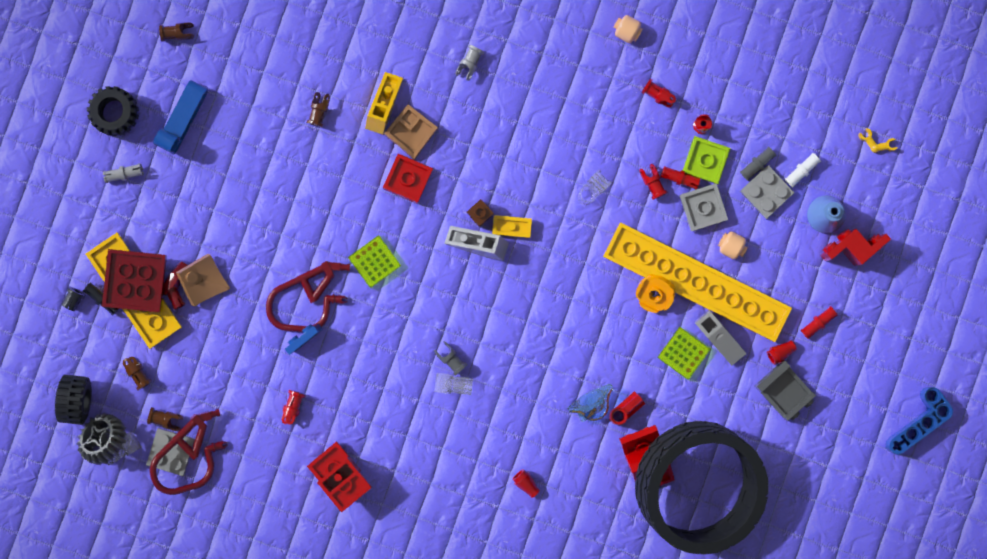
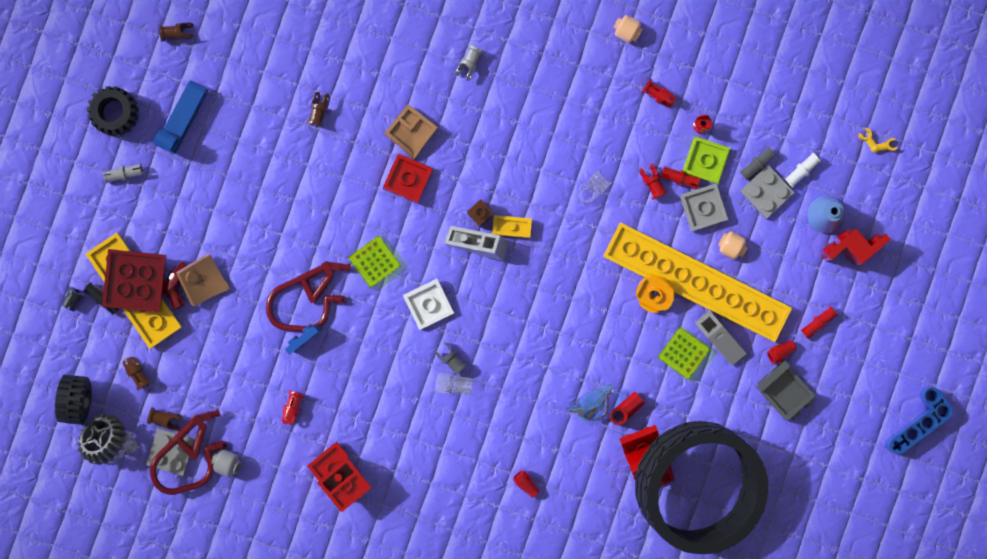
yellow slope [365,72,403,135] -> none
none -> light grey head [211,450,242,478]
none -> white plate [403,279,454,330]

